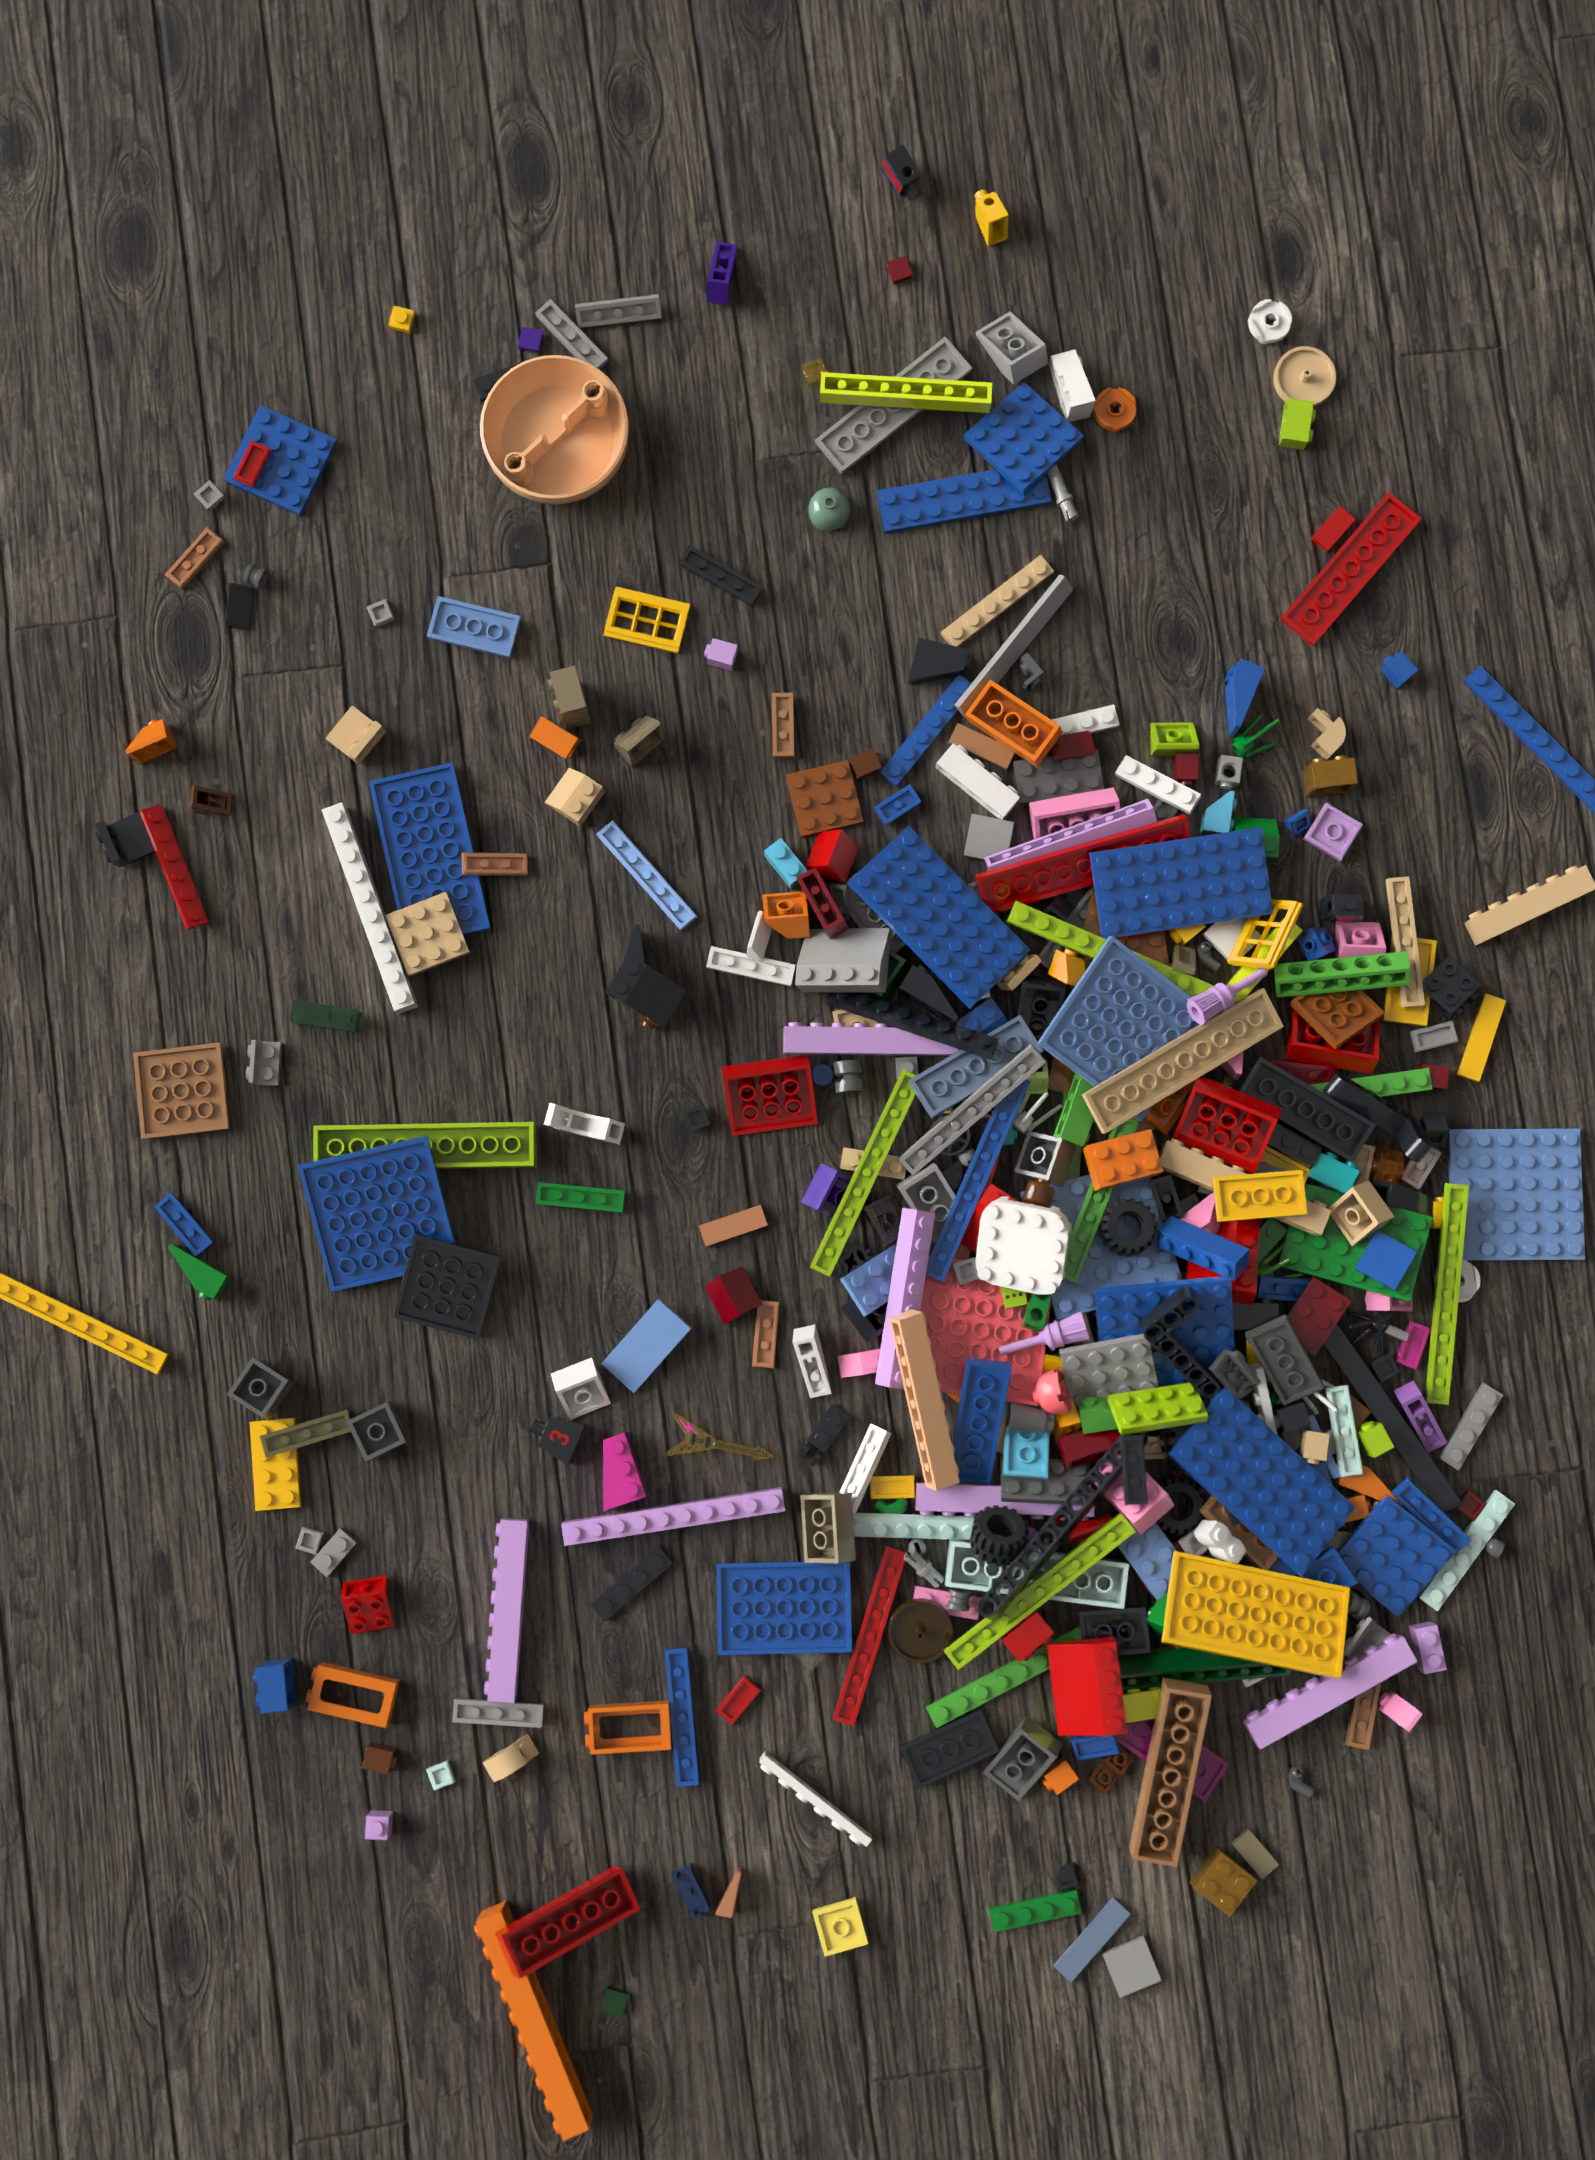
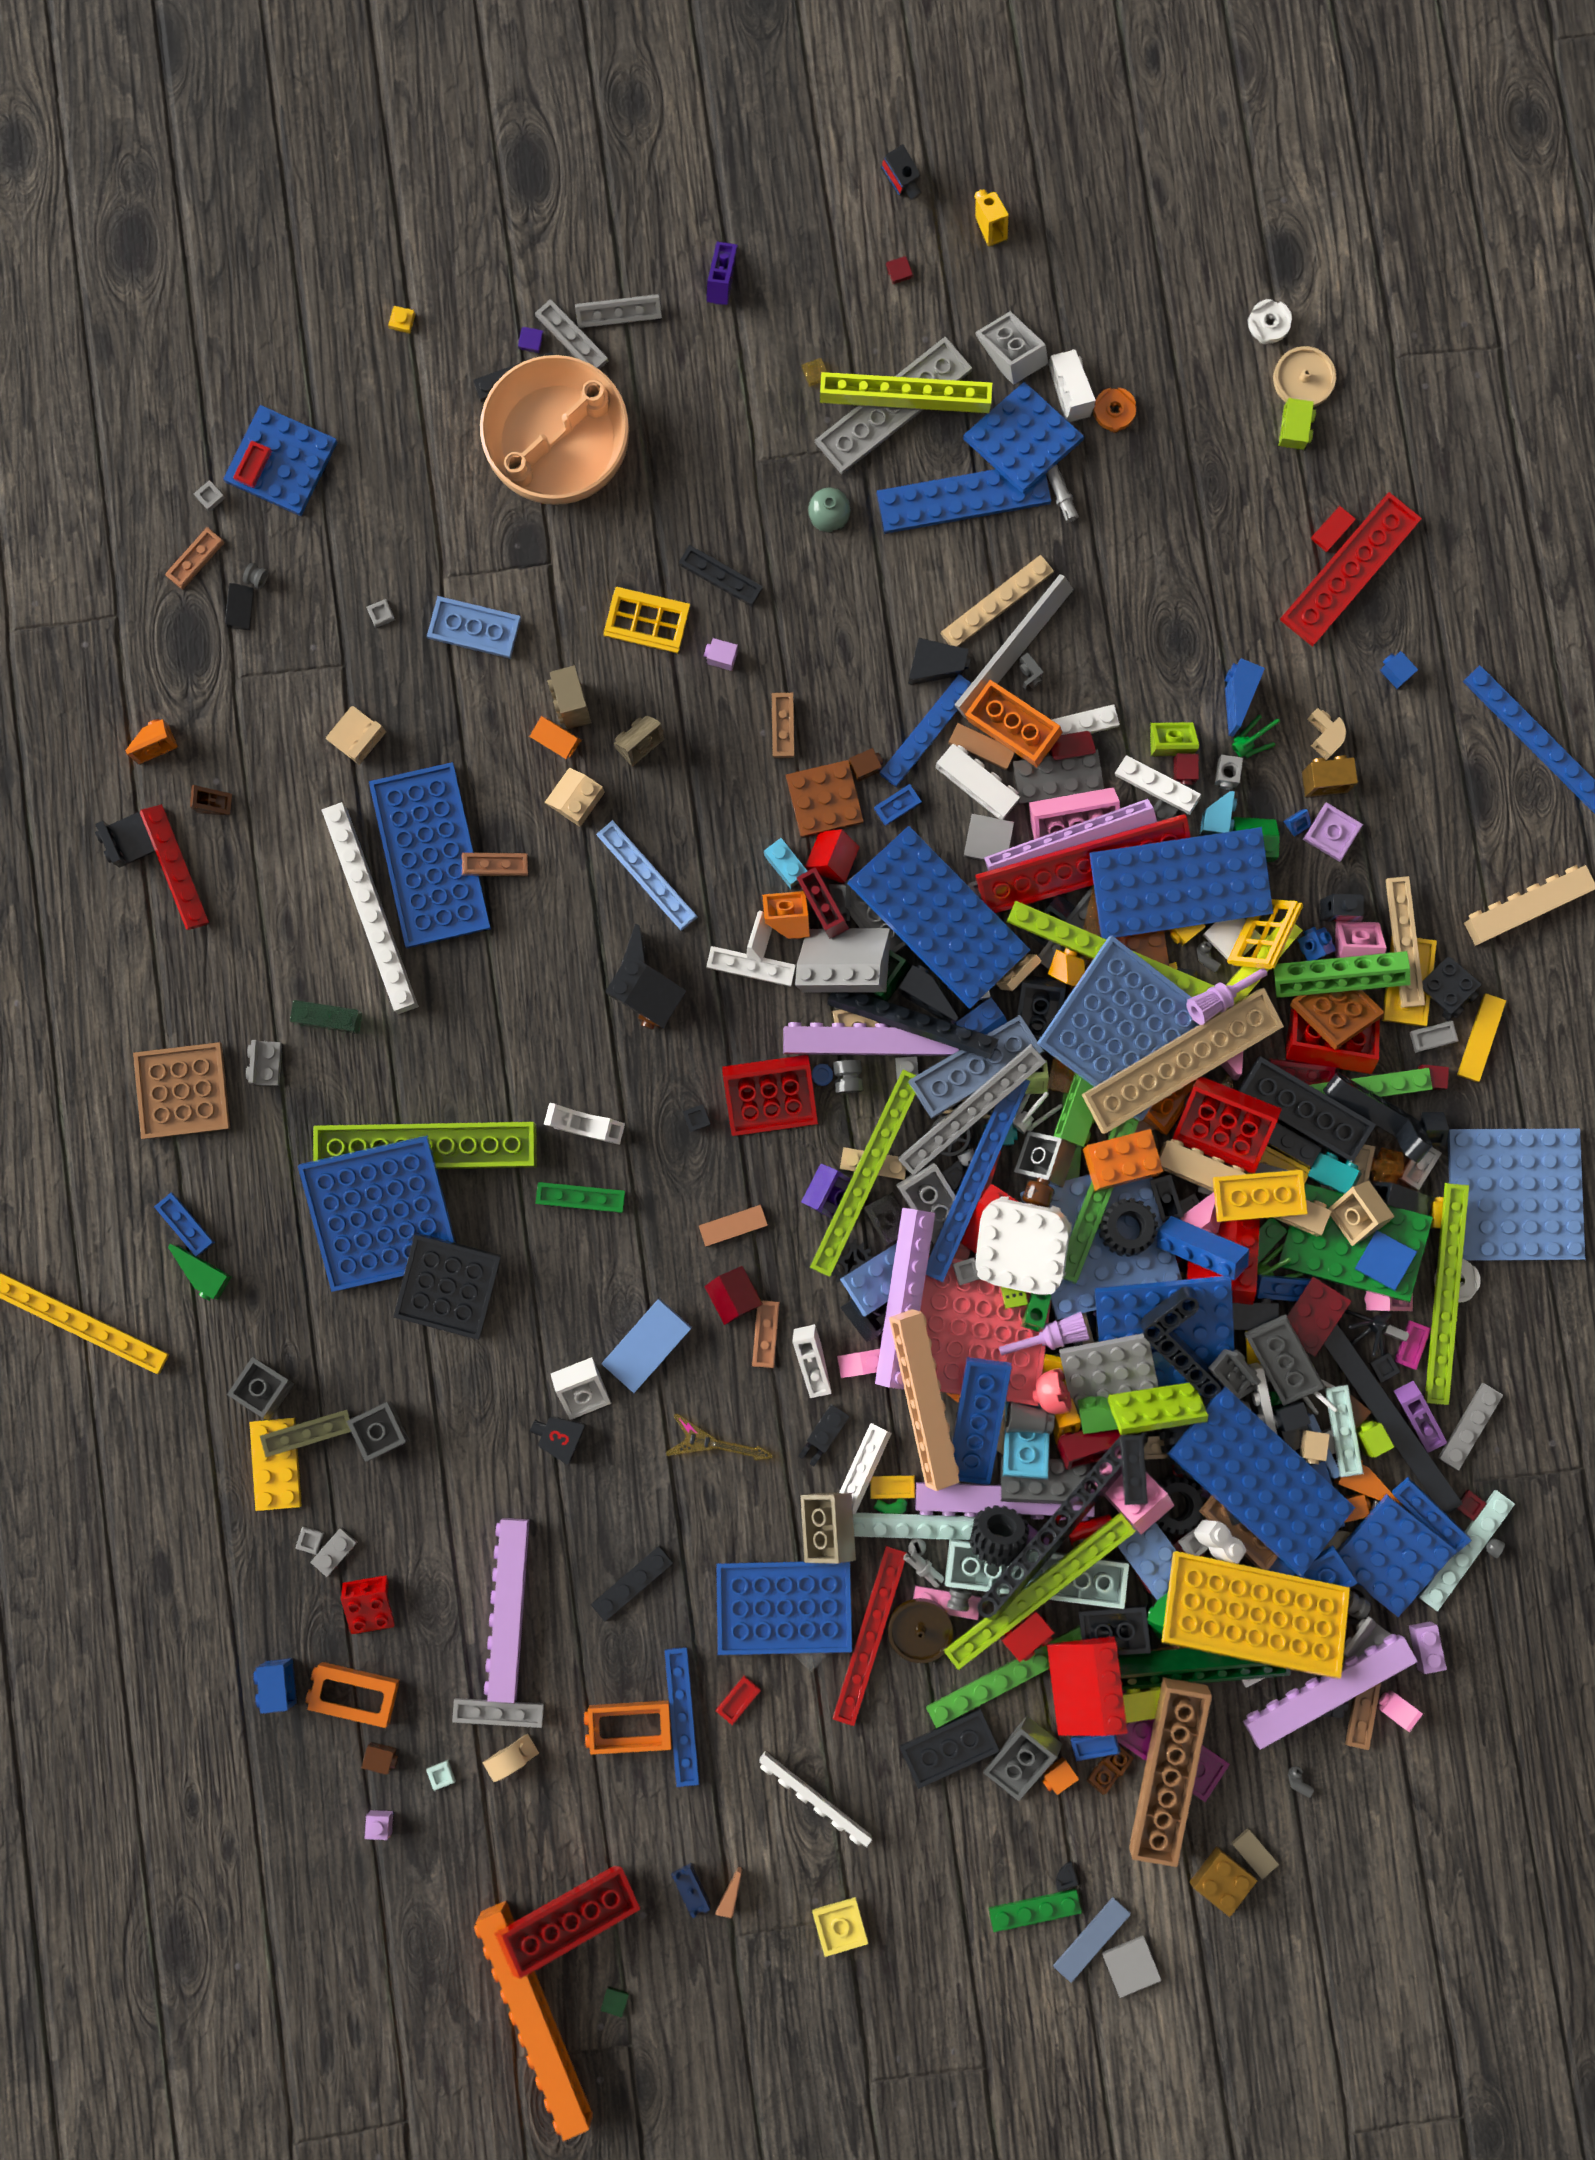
tan plate [385,892,470,976] -> none
lavender brick [561,1487,785,1546] -> none
dark pink wedge [603,1432,647,1511] -> none
dark tan tile [1173,944,1196,975] -> none

